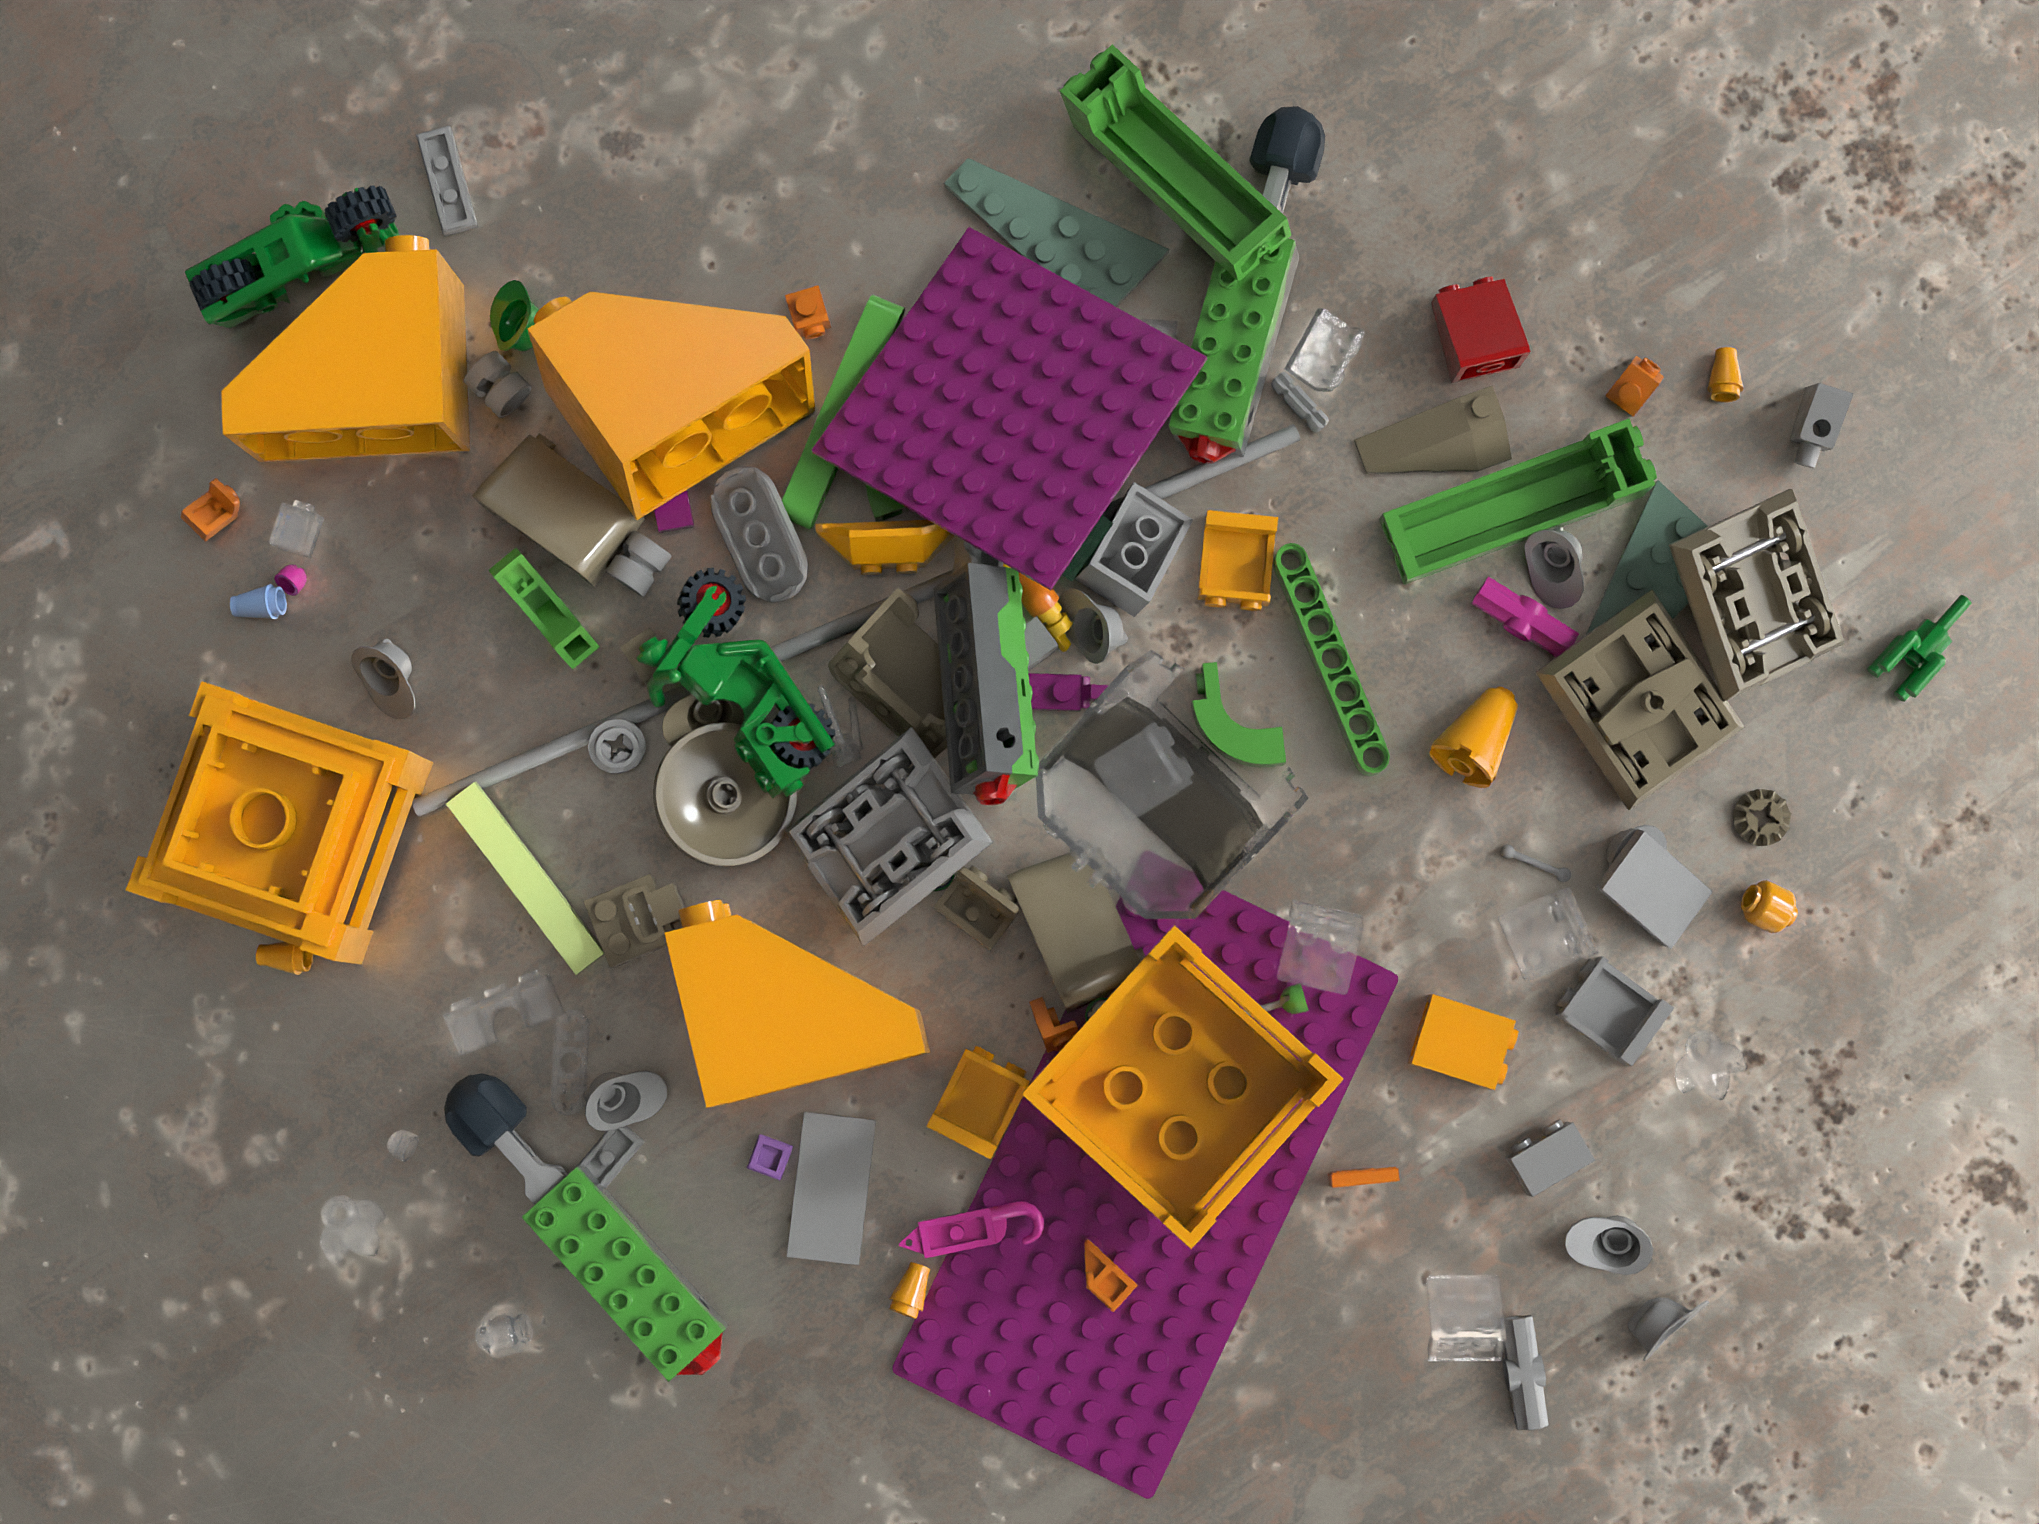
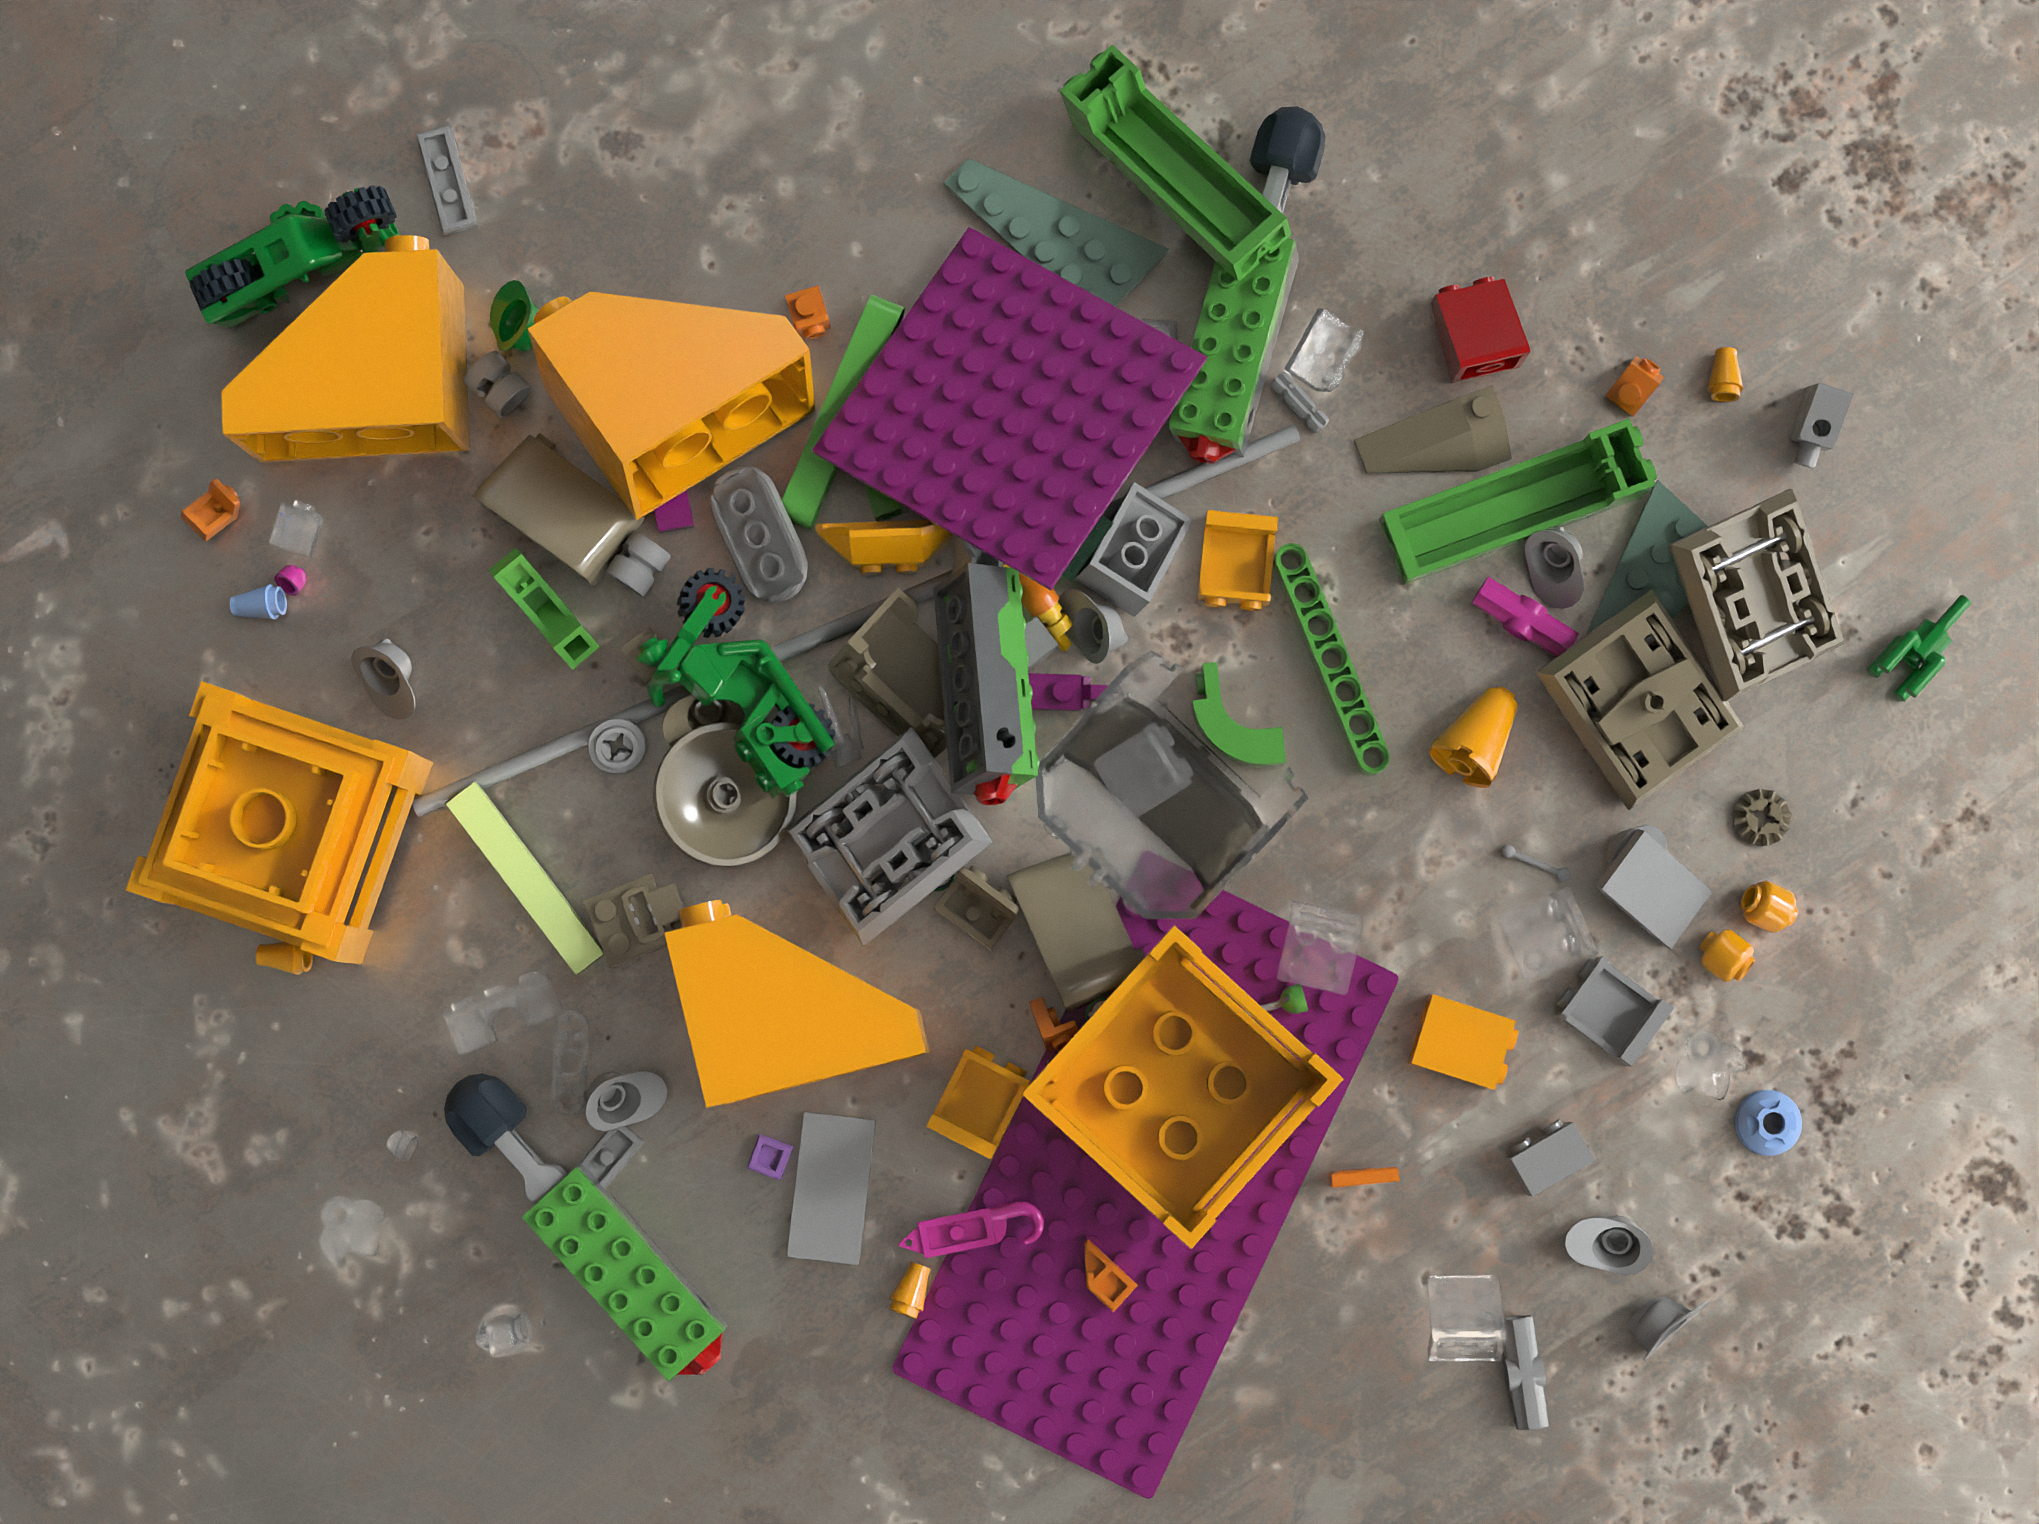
none -> light orange head [1699,929,1756,982]
none -> light blue piece [1734,1090,1802,1156]

